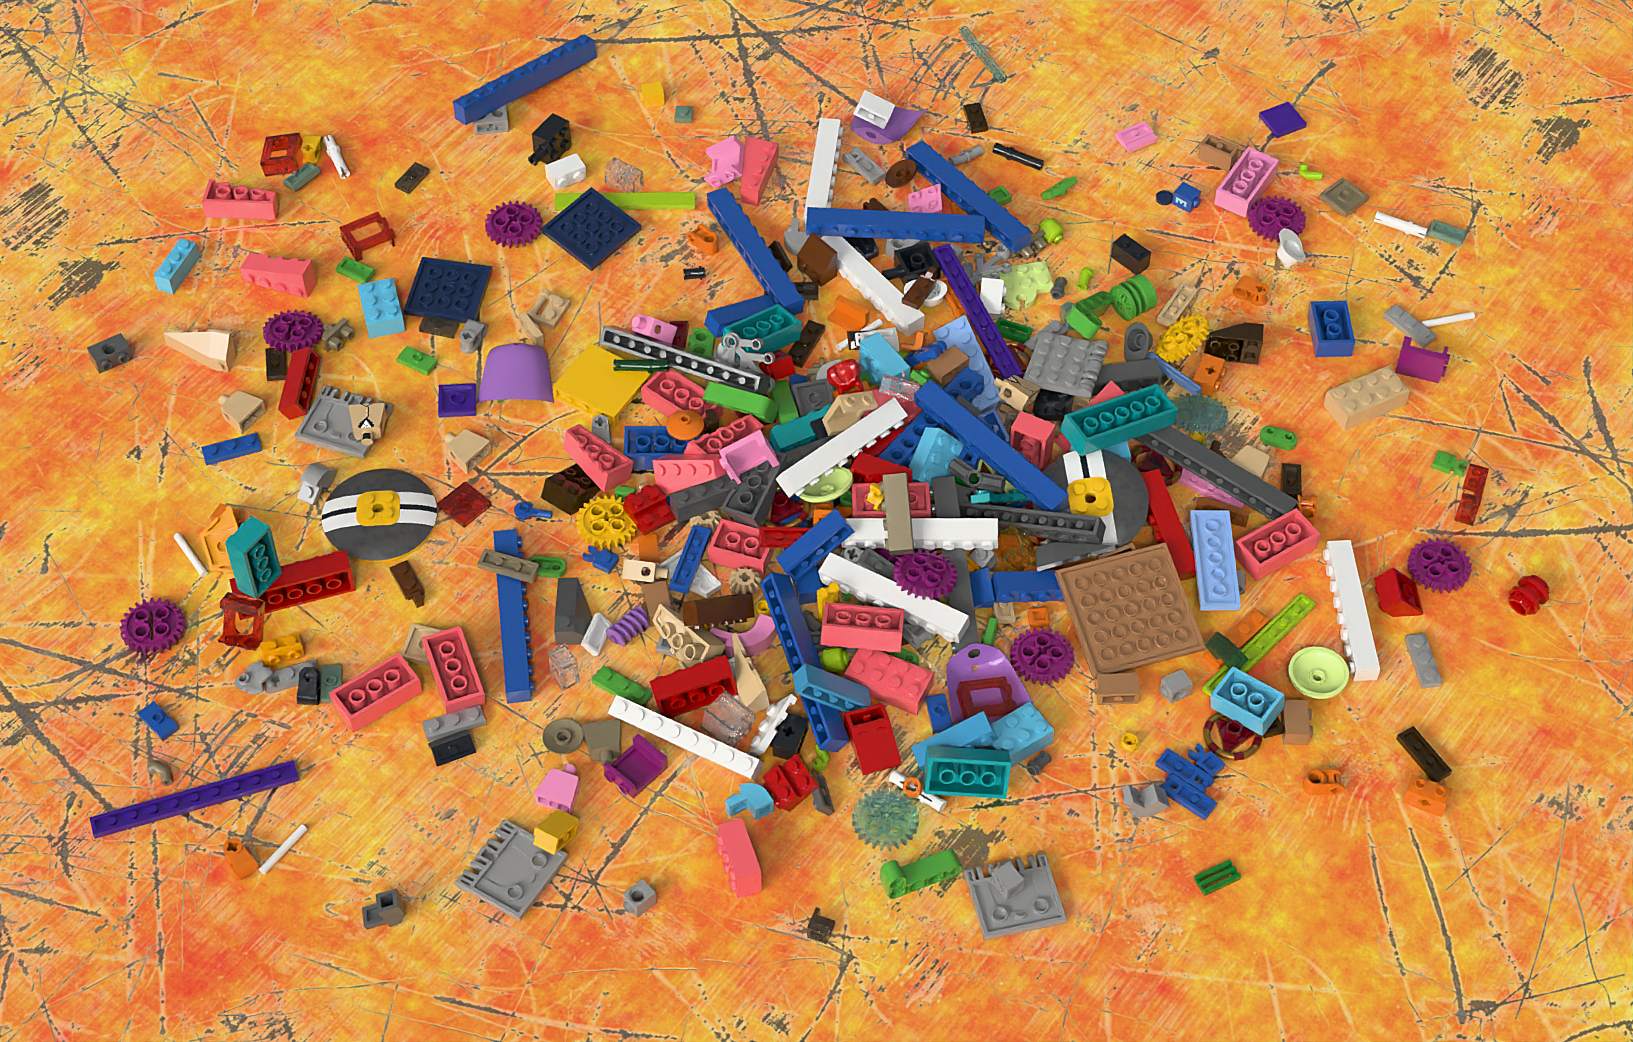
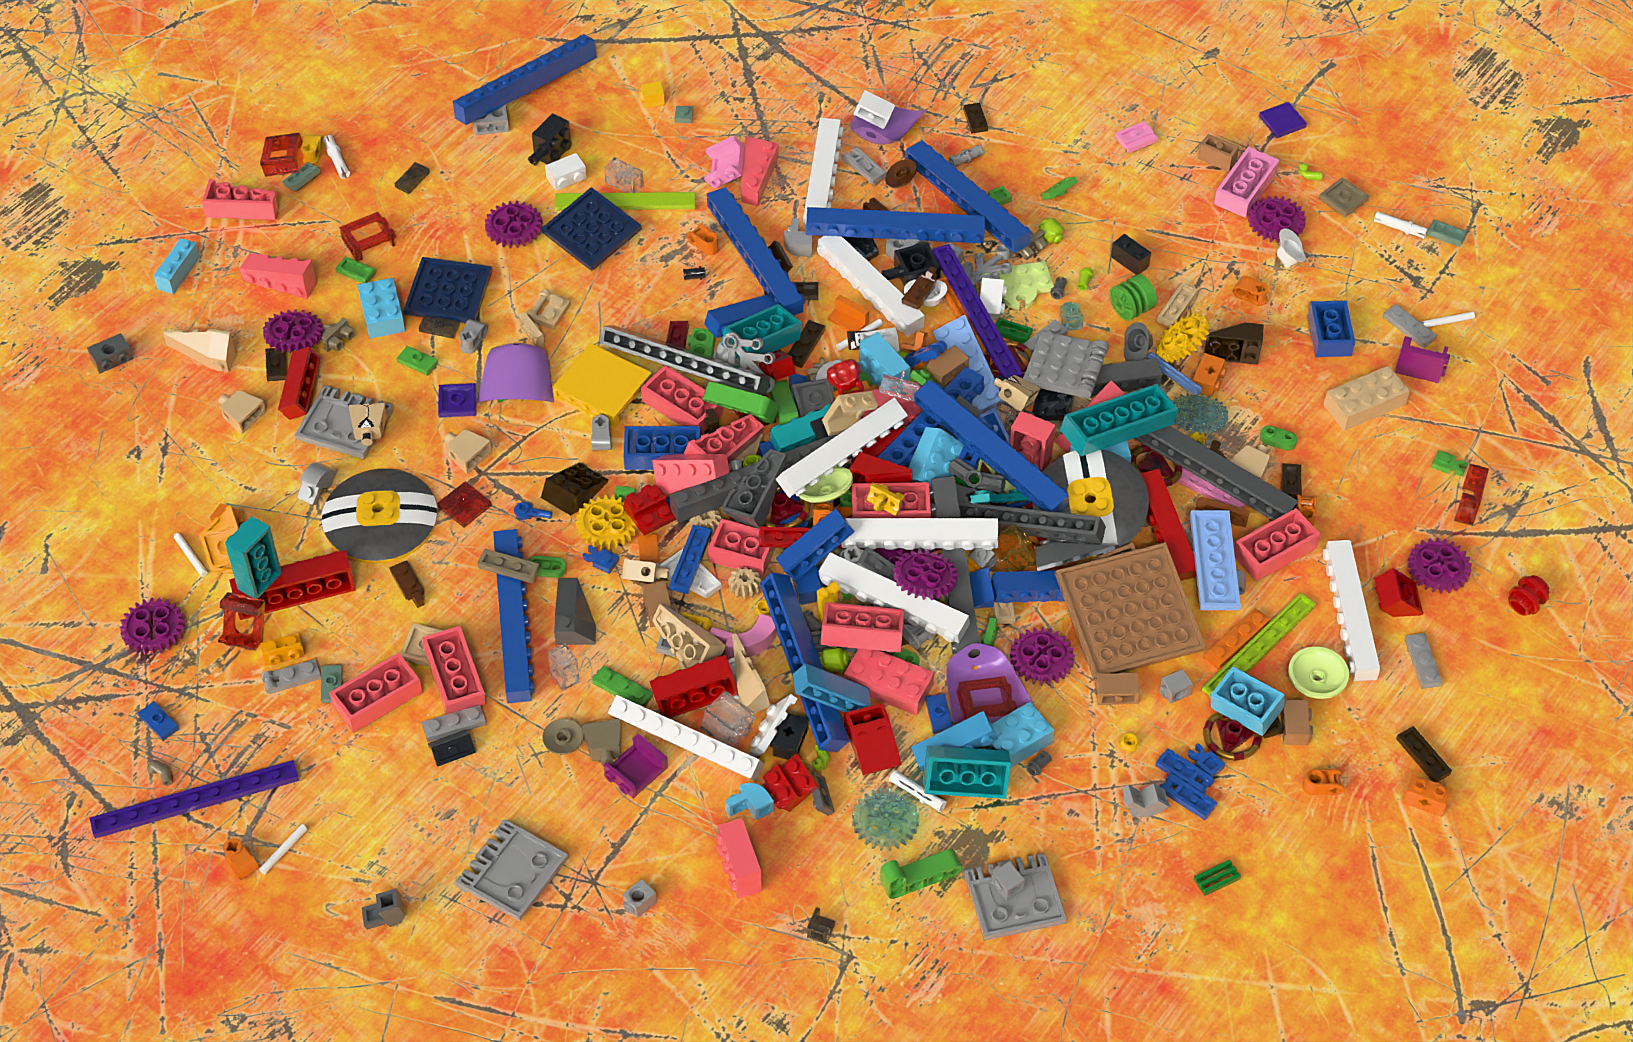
blue plate [201,433,262,466] -> none
light grey plate [235,661,274,694] -> none
black piece [297,667,321,705] -> none
yellow brick [533,809,580,855] -> none
bright pink torso [534,764,580,815] -> none
coral wedge [563,424,634,492] -> none
white tile [580,612,612,656] -> none
medium lavender piece [606,606,649,647] -> none
dark green pin [613,358,670,373] -> none
bright pink torso [632,314,677,344] -> none
orange dish [666,410,704,441] -> none
reddish brown wedge [682,594,755,629] -> none
bright pink panel [719,430,780,484] -> none
reddish brown slope [797,233,837,287] -> none
dark tan brick [880,473,915,556] -> none
orange bush [903,777,923,798] -> none
bright pink hinge [908,184,943,214] -> none
clear light blue axle [959,26,1007,84] -> none
black pin [992,142,1044,171] -> none
orange tile [1027,607,1050,629] -> none
bright green beam [1066,291,1113,339] -> none
dark blue piece [1156,190,1173,205] -> none
blue brick [1172,182,1201,213] -> none
clear green slope [1204,632,1249,670] -> none

